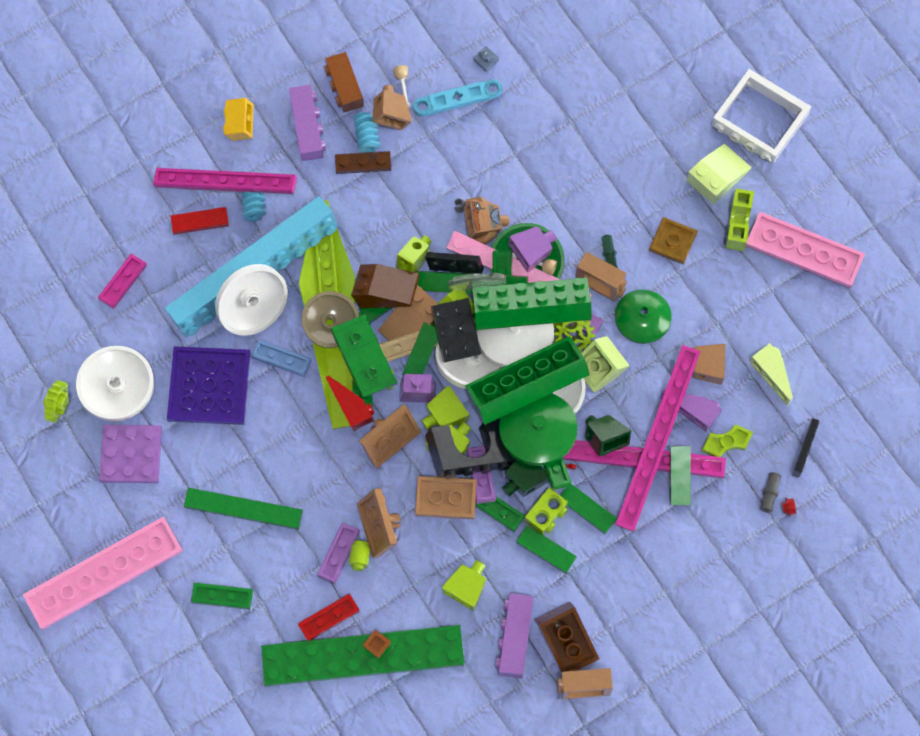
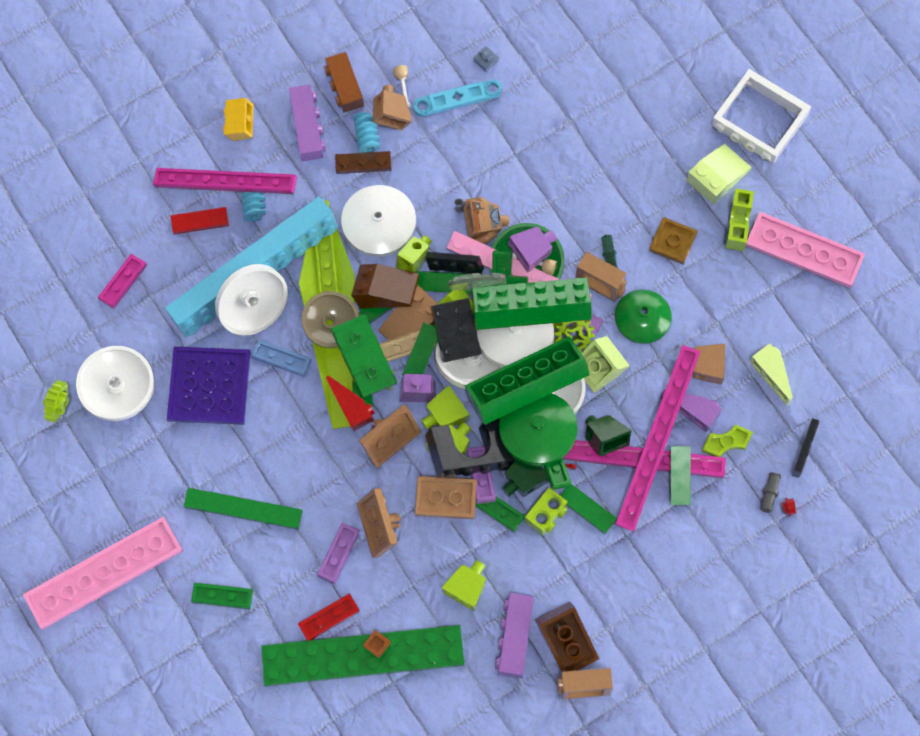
medium lavender plate [99,425,162,483] -> none
lime brick [348,541,371,571] -> none
green tile [516,526,577,574] -> none
none -> white dish [341,185,416,257]

